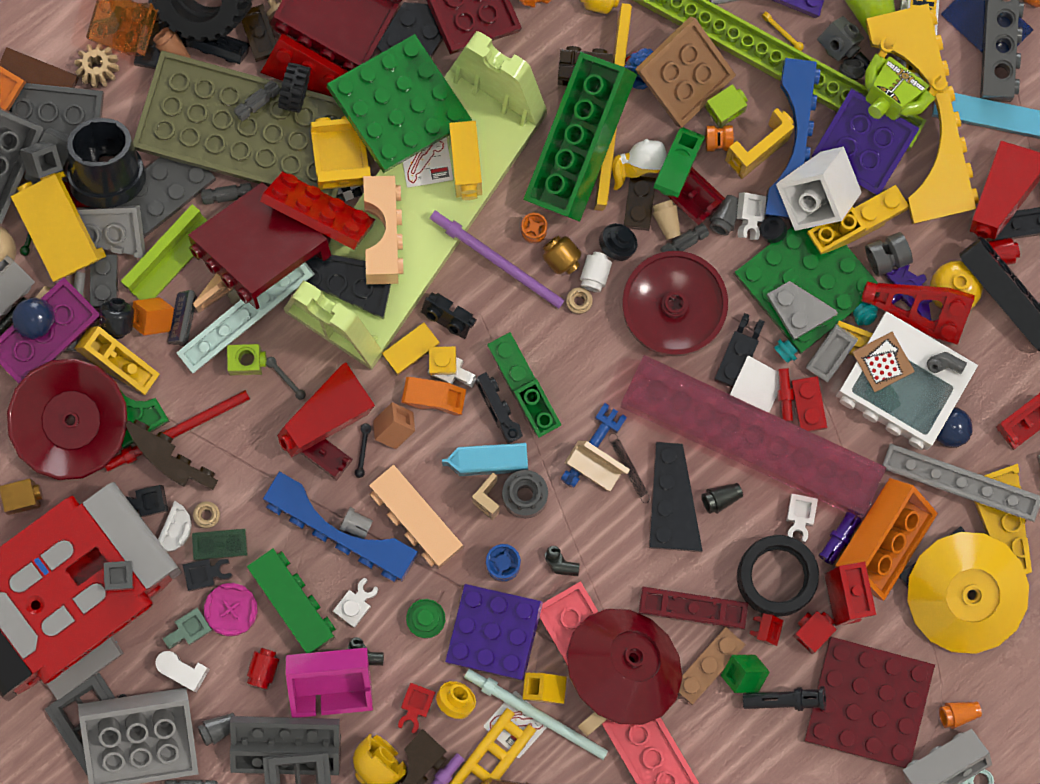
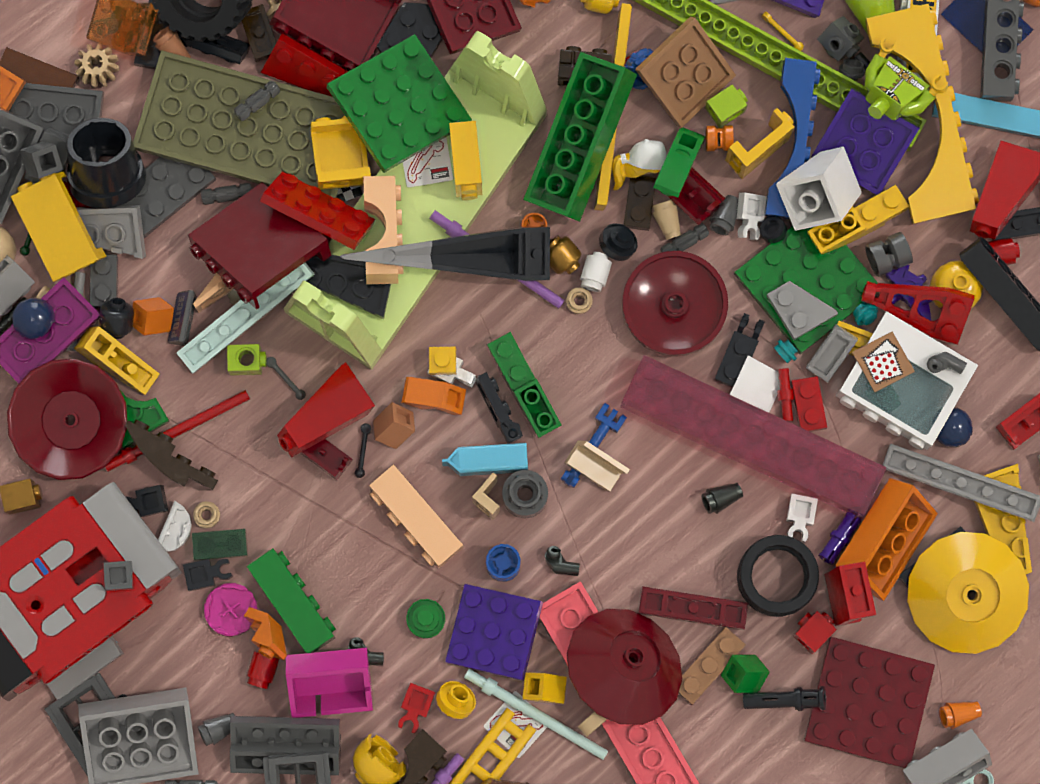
lime panel [121,204,208,300] -> none
white leg [155,651,210,693] -> none
sand green plate [163,607,212,649] -> none
blue arch [263,471,418,582] -> none
black tyre [278,63,311,113] -> none
white plate [333,578,379,628] -> none
light grey bush [339,507,373,539] -> none
yellow tile [382,322,440,375] -> none
black hinge [421,292,477,339] -> none
black piece [608,433,650,503] -> none
black wing [649,442,703,552] -> none
red tile [750,613,784,646] -> none
none -> orange slope [244,607,287,660]
none -> black plate [340,227,550,281]

